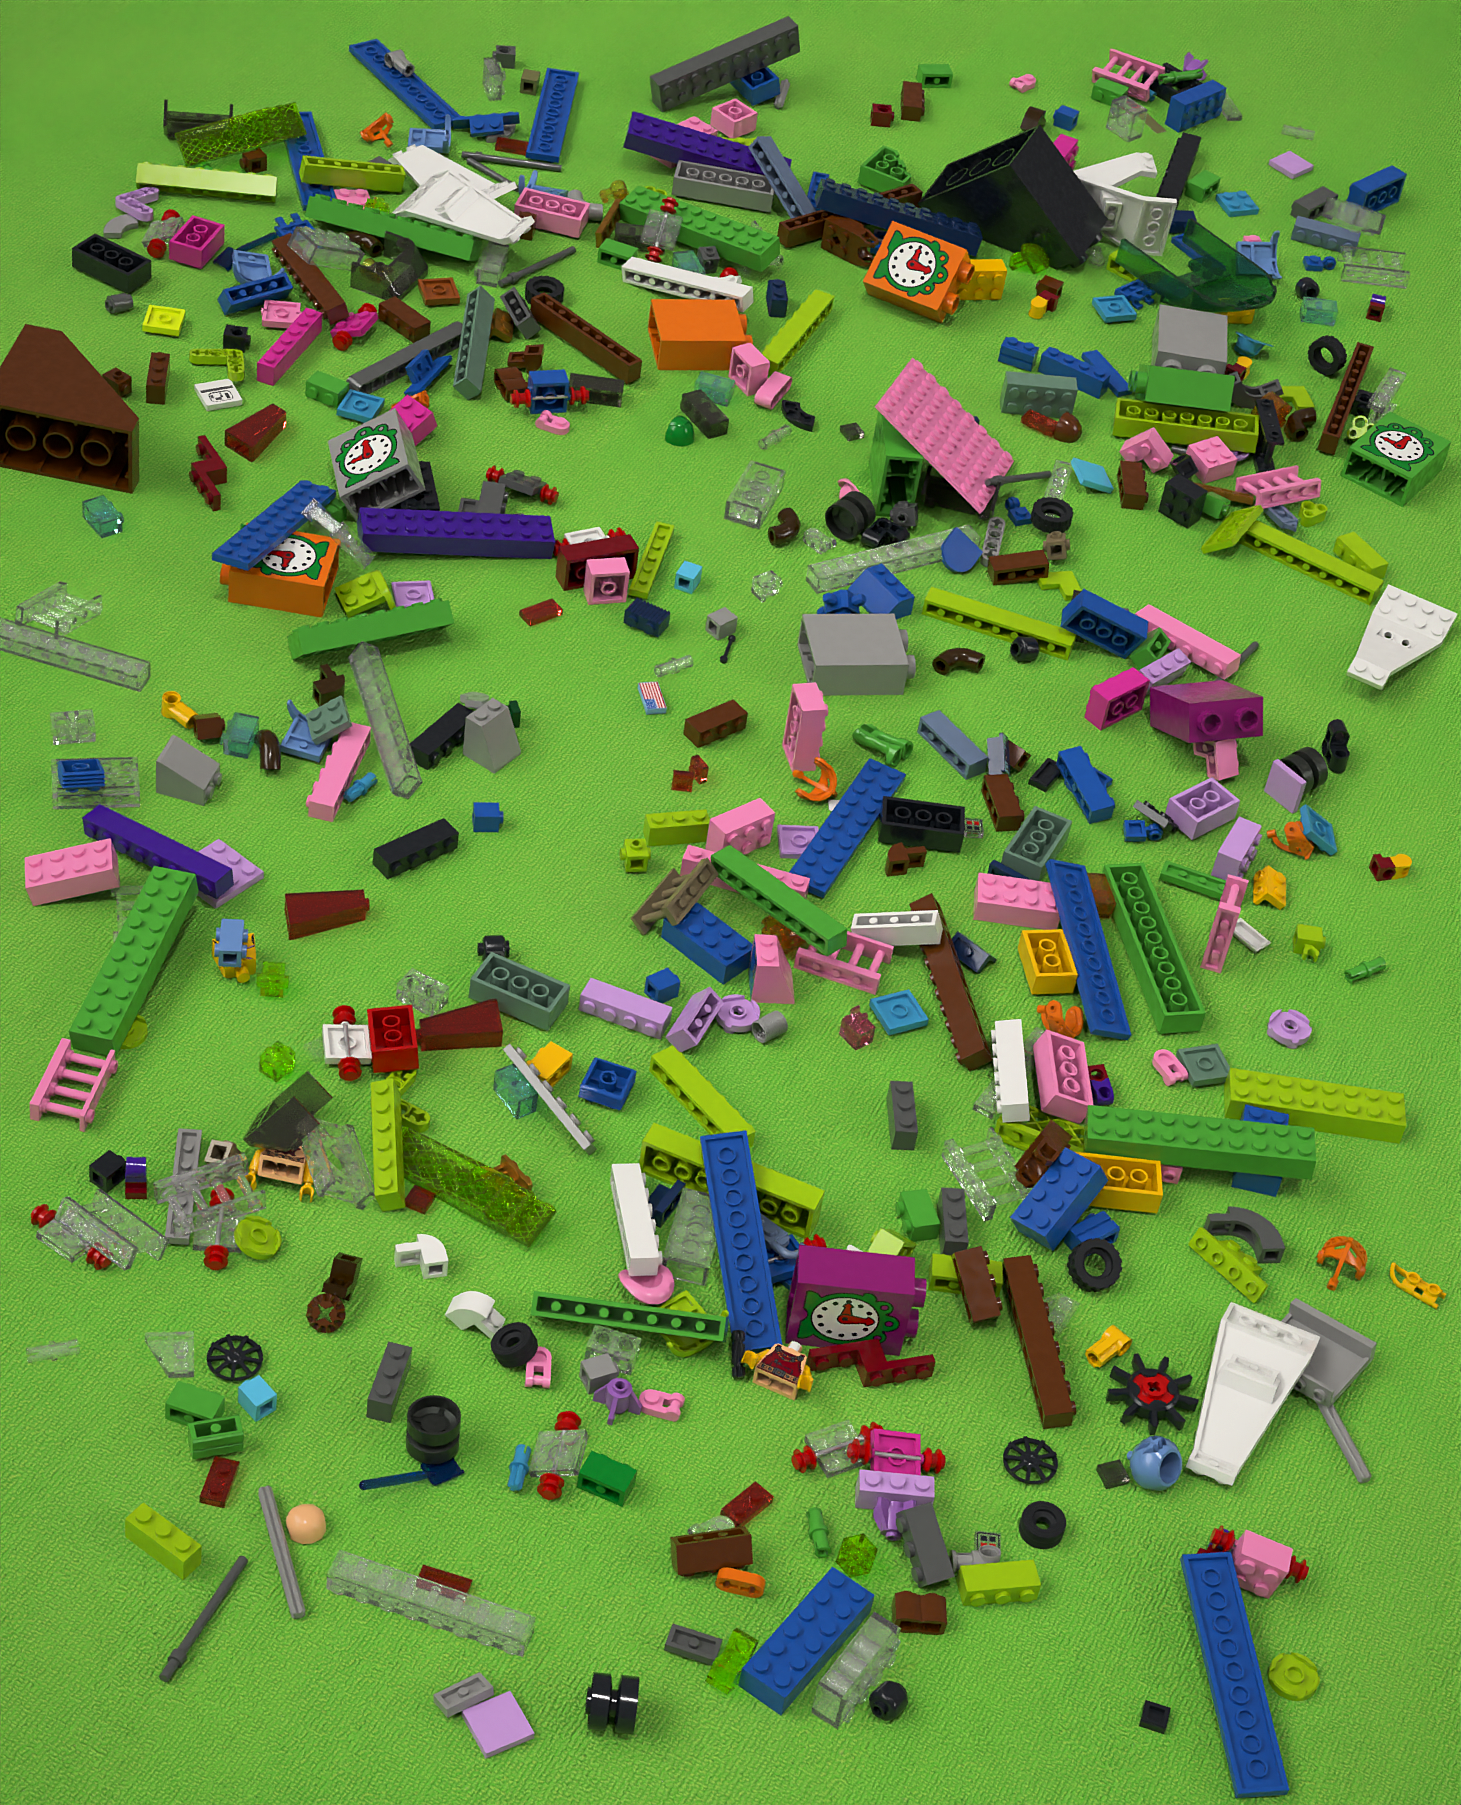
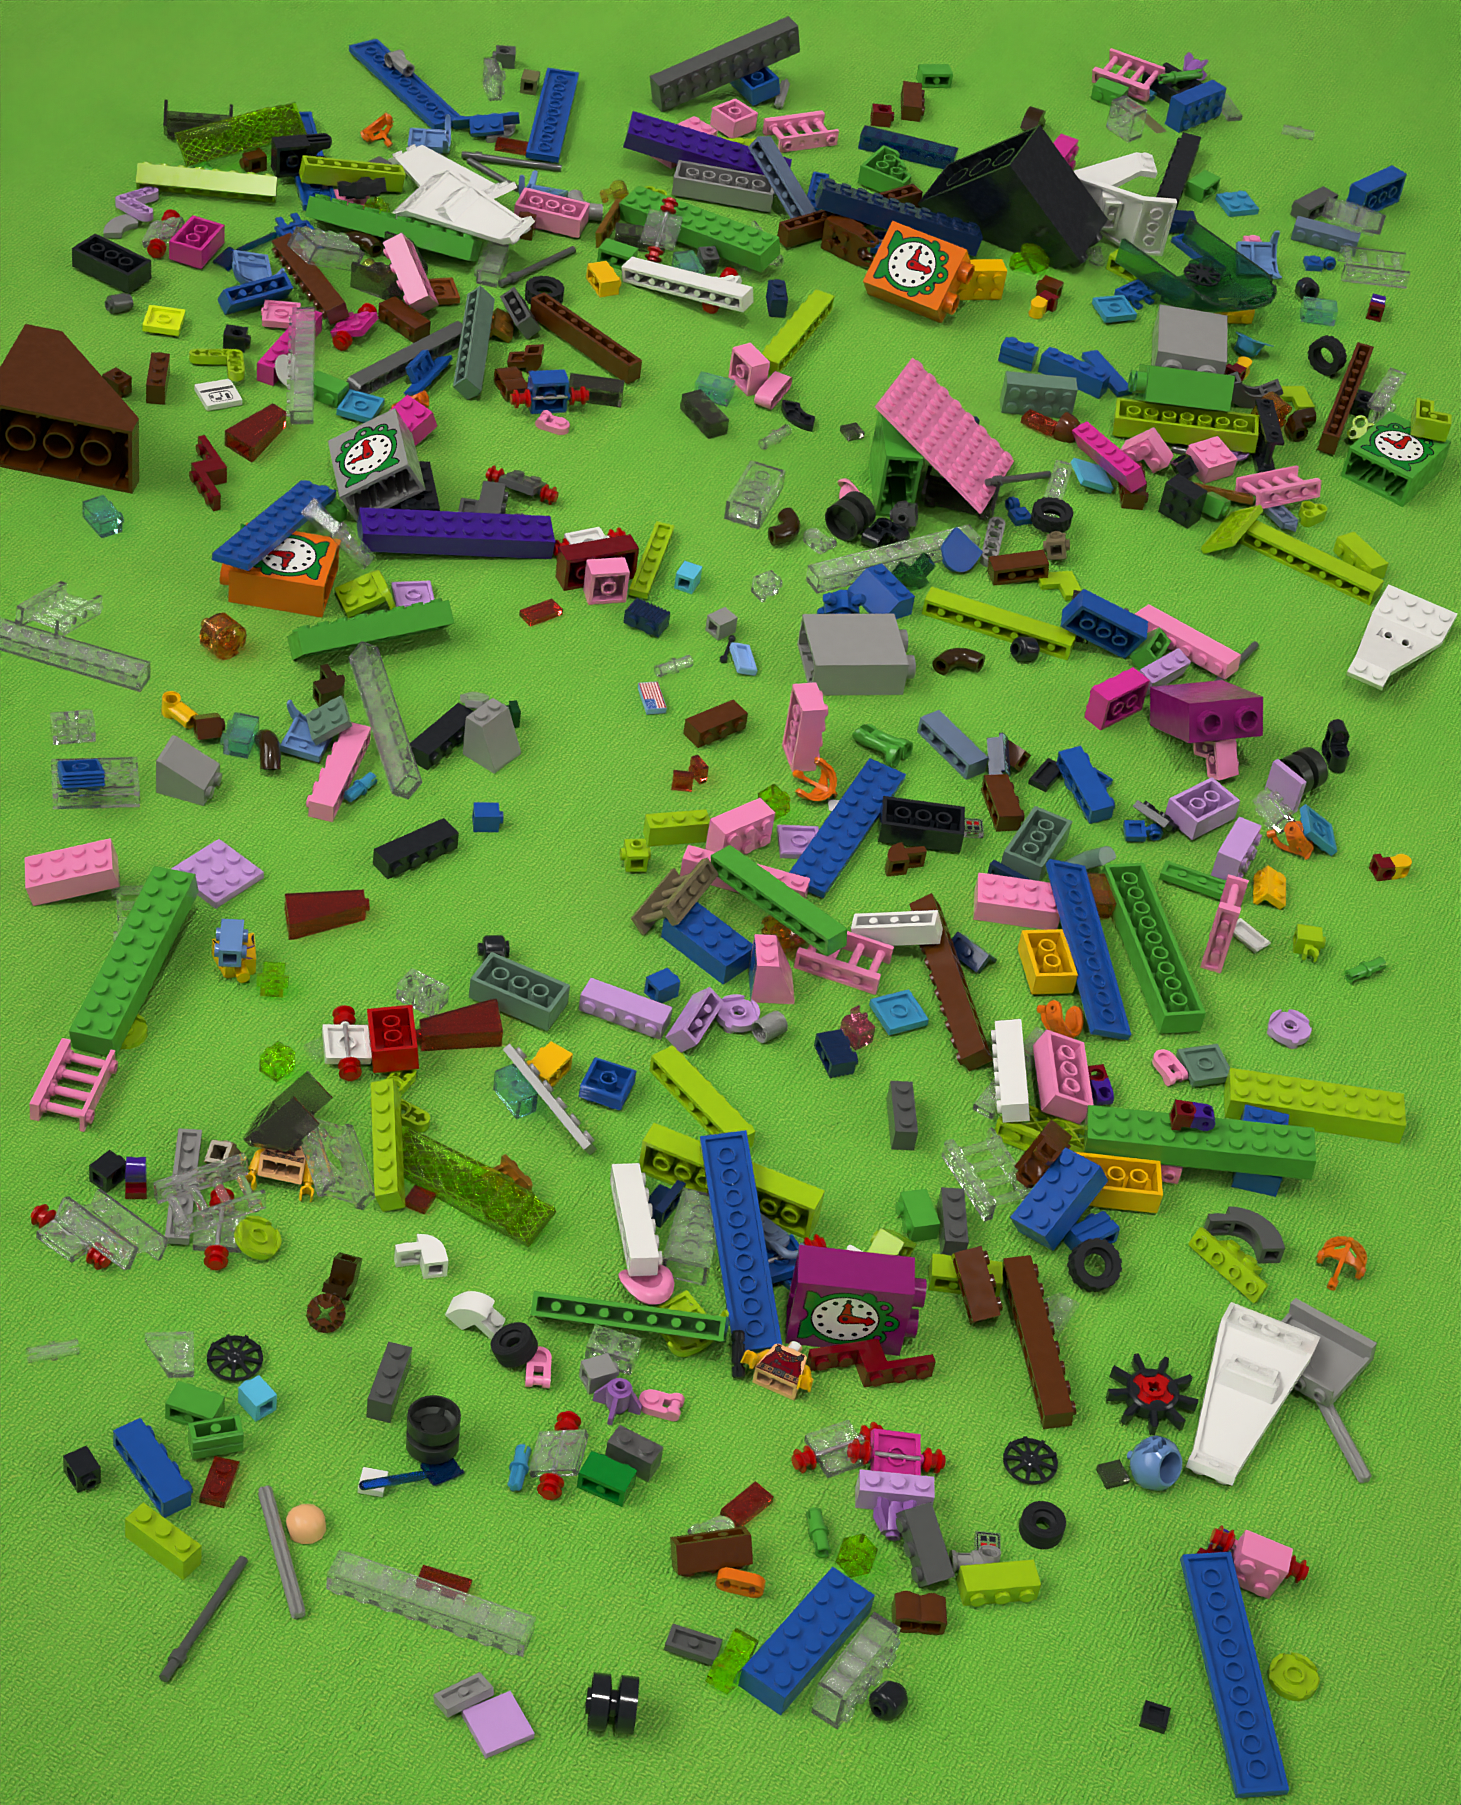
dark purple brick [82,804,234,899] -> none
orange brick [648,299,753,370] -> none
green helmet [665,415,695,447] -> none
bright pink plate [1009,74,1036,93] -> none
blue brick [1053,105,1080,132] -> none
yellow piece [1085,1325,1132,1368] -> none
lavender tile [1268,151,1314,179] -> none
yellow piece [1389,1262,1446,1309] -> none
none -> black brick [63,1445,101,1493]
none -> blue brick [113,1418,193,1518]
none -> clear orange brick [199,612,247,660]
none -> black brick [271,133,332,178]
none -> white sticker [275,354,298,387]
none -> clear brick [286,307,316,424]
none -> black brick [337,177,387,199]
none -> white tile [358,1467,388,1497]
none -> bright pink brick [383,233,439,314]
none -> yellow brick [586,261,621,298]
none -> flat silver brick [605,1425,663,1482]
none -> light blue tile [729,642,758,676]
none -> clear neon green brick [758,784,791,821]
none -> bright pink fence [762,110,839,153]
none -> dark blue brick [814,1029,858,1078]
none -> brick [858,125,959,169]
none -> clear green brick [891,552,936,591]
none -> sand green brick [1064,846,1116,870]
none -> dark pink brick [1072,421,1147,493]
none -> leg [1169,1099,1215,1131]
none -> black wheel [1184,263,1221,287]
none -> clear brick [1252,787,1296,834]
none -> lime brick [1410,398,1452,442]

